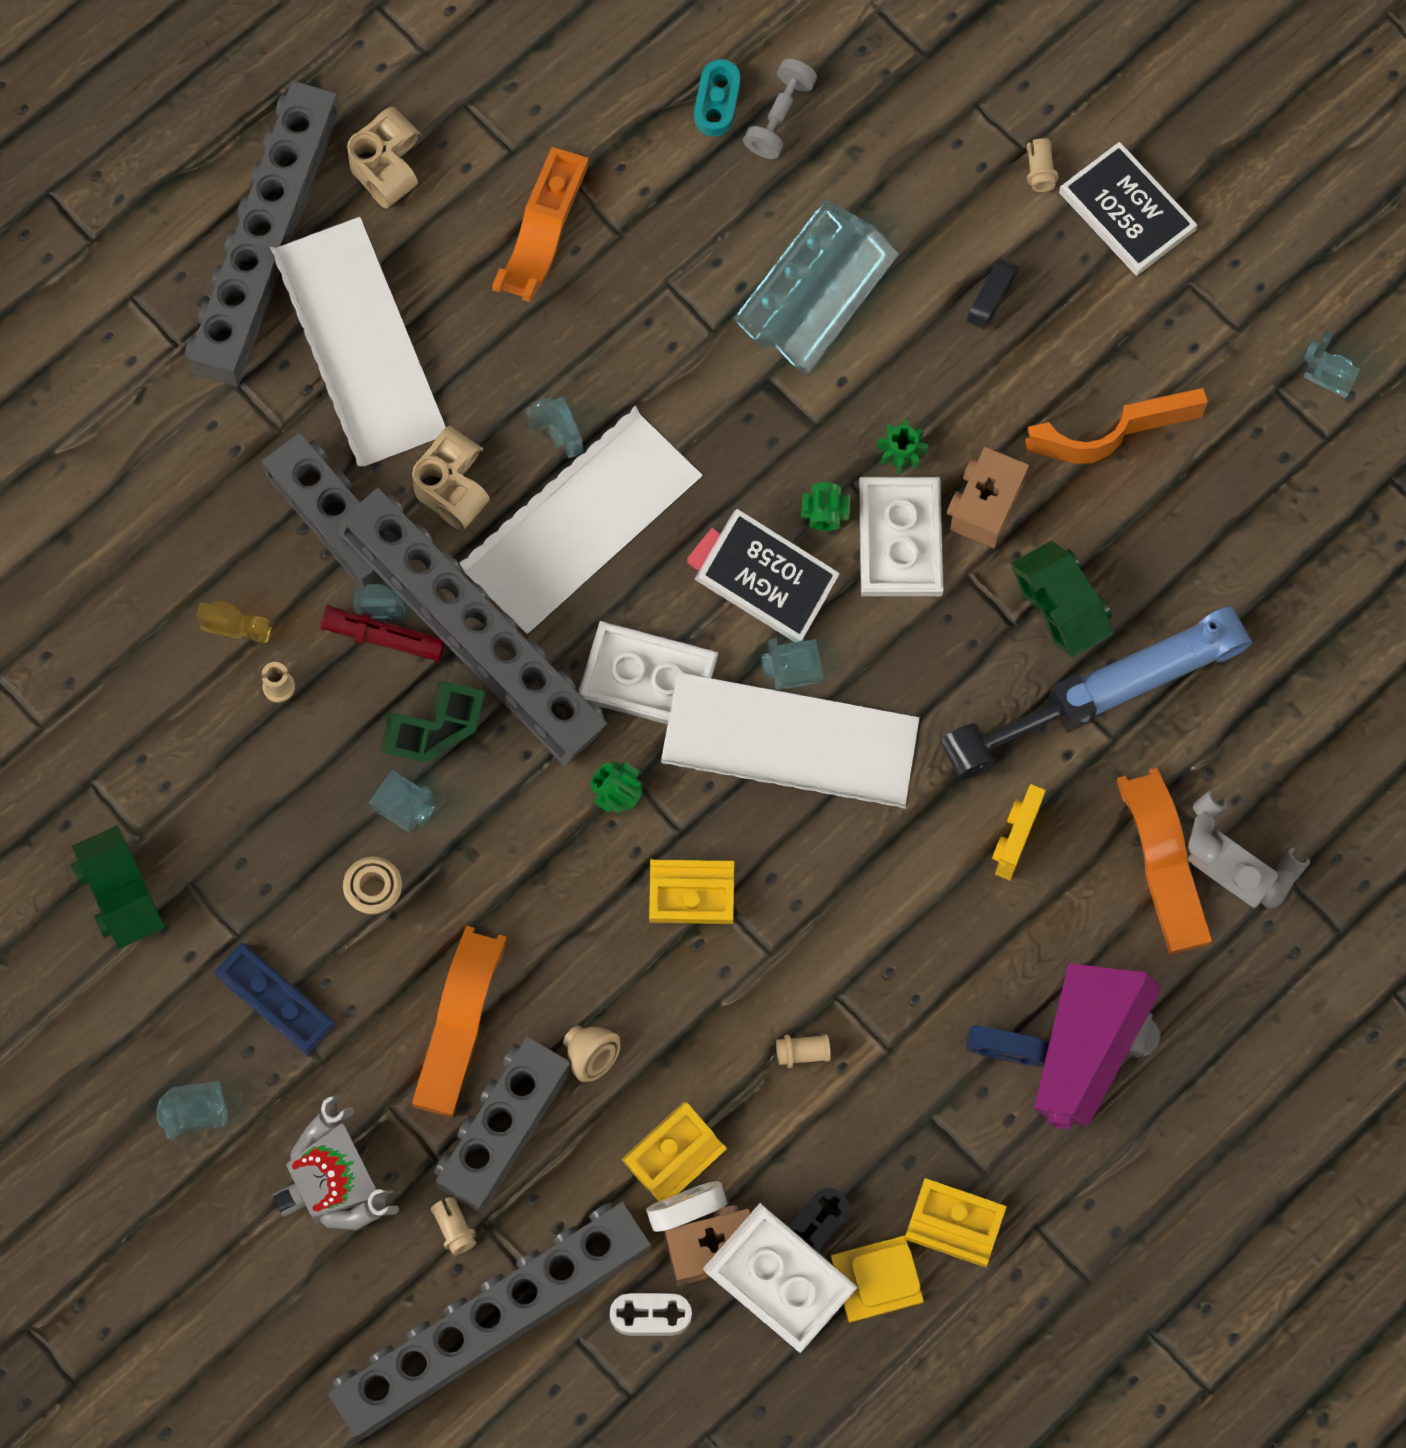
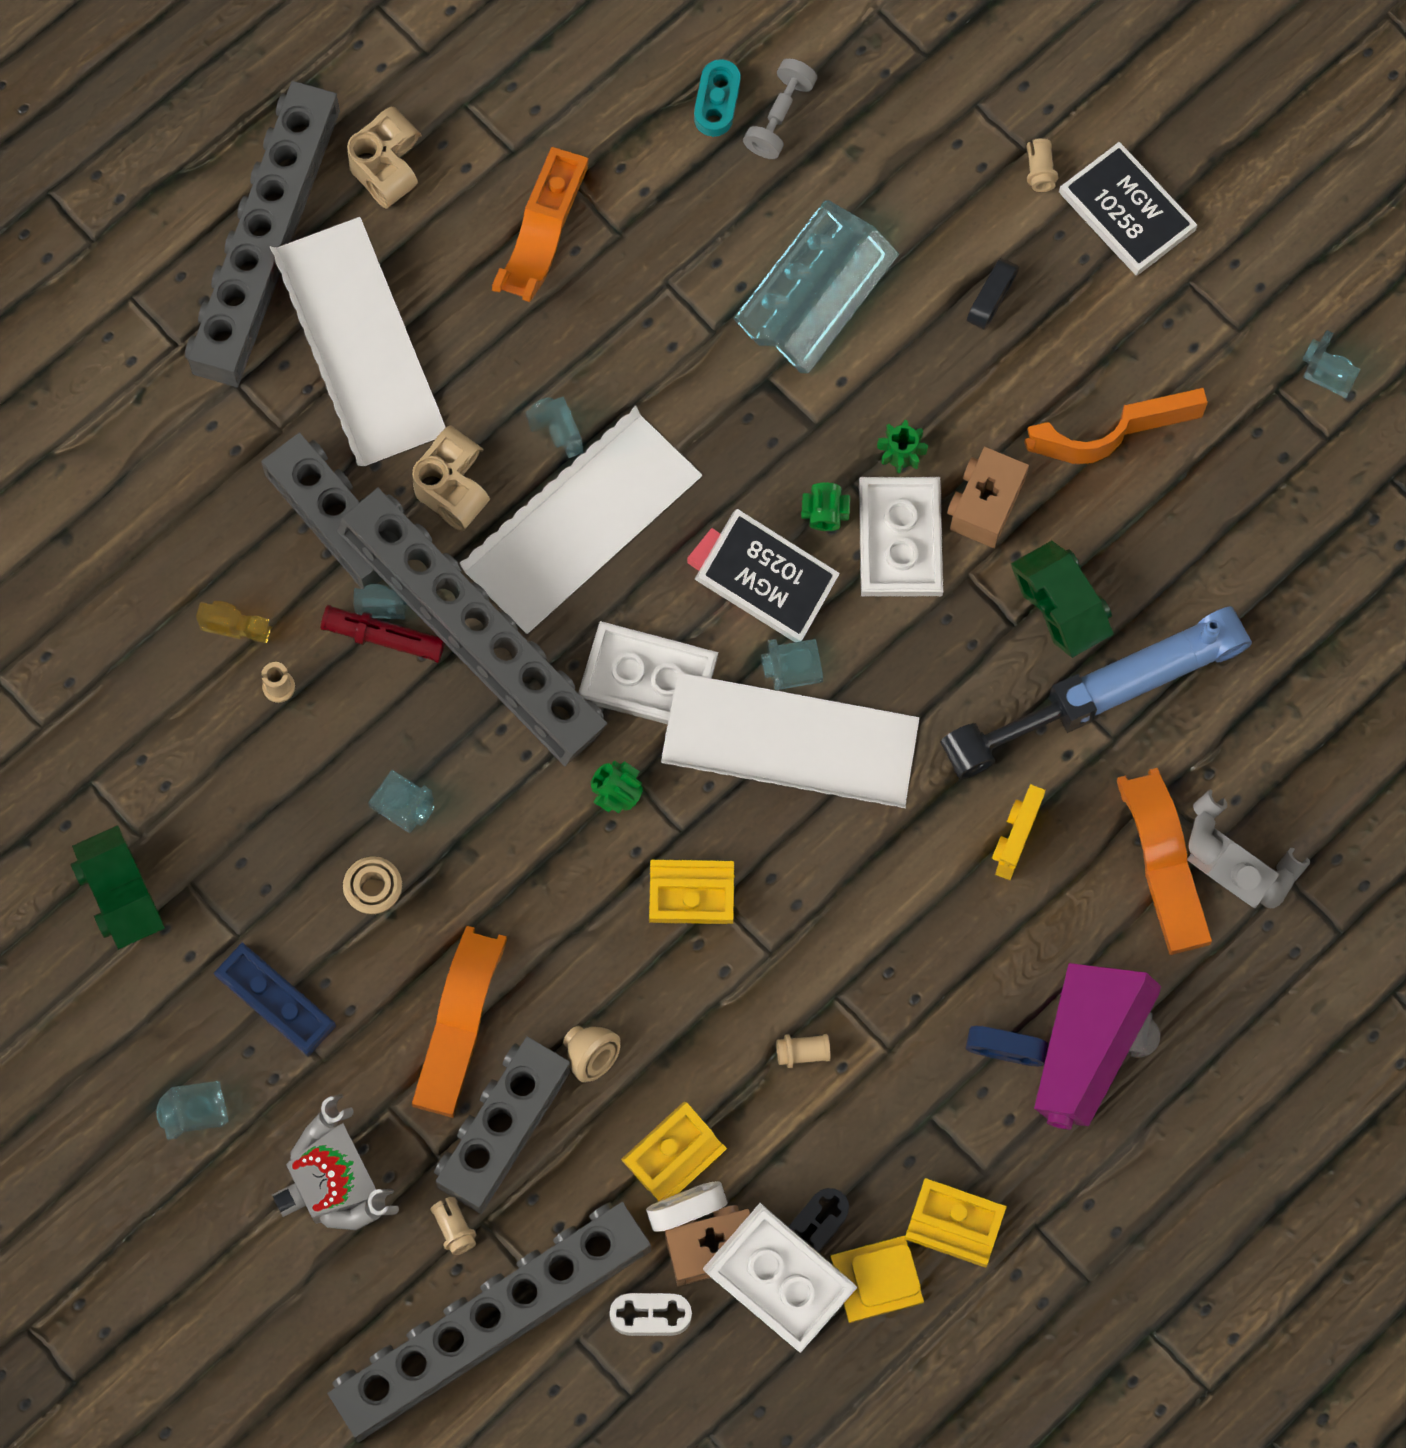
dark green brick [379,681,485,763] -> none

